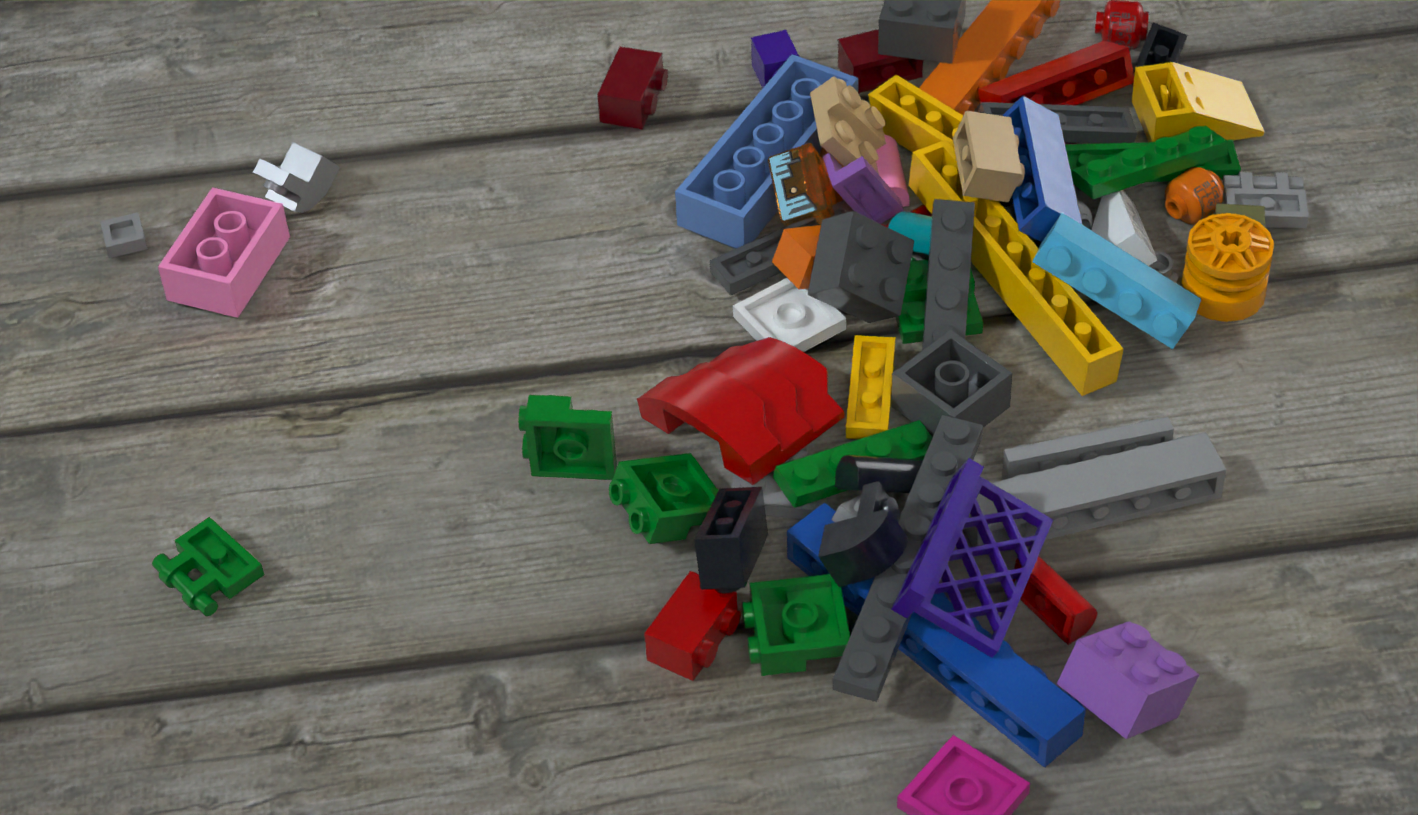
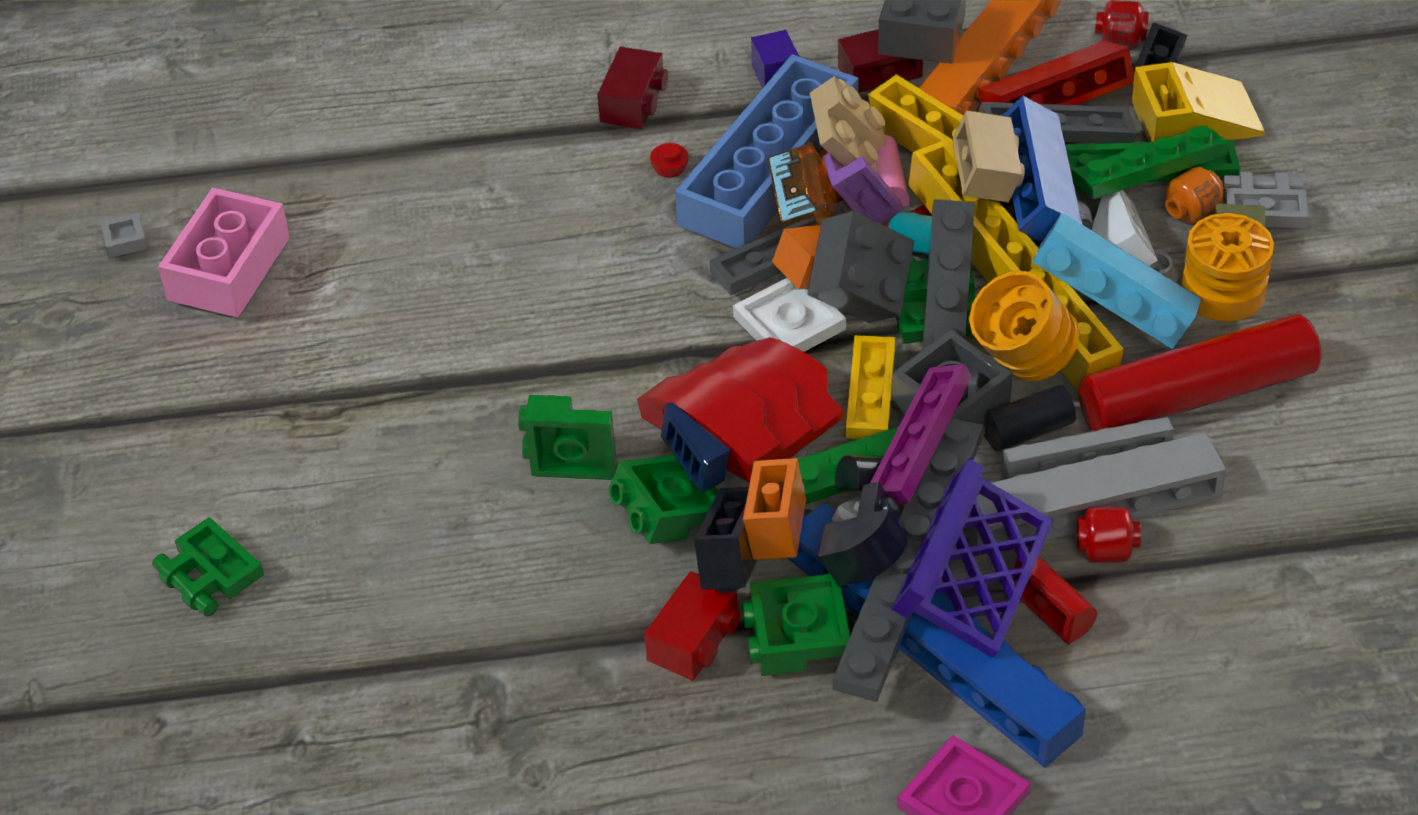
light grey brick [253,142,340,213] -> none
medium lavender brick [1057,621,1199,739] -> none
none -> red plate [650,143,688,178]
none -> dark blue slope [661,402,730,492]
none -> orange brick [743,458,806,560]
none -> magenta plate [870,364,972,504]
none -> light orange wheel [969,271,1079,381]
none -> black brick [984,384,1076,452]
none -> red head [1076,506,1141,563]
none -> red cylinder [1078,314,1322,432]

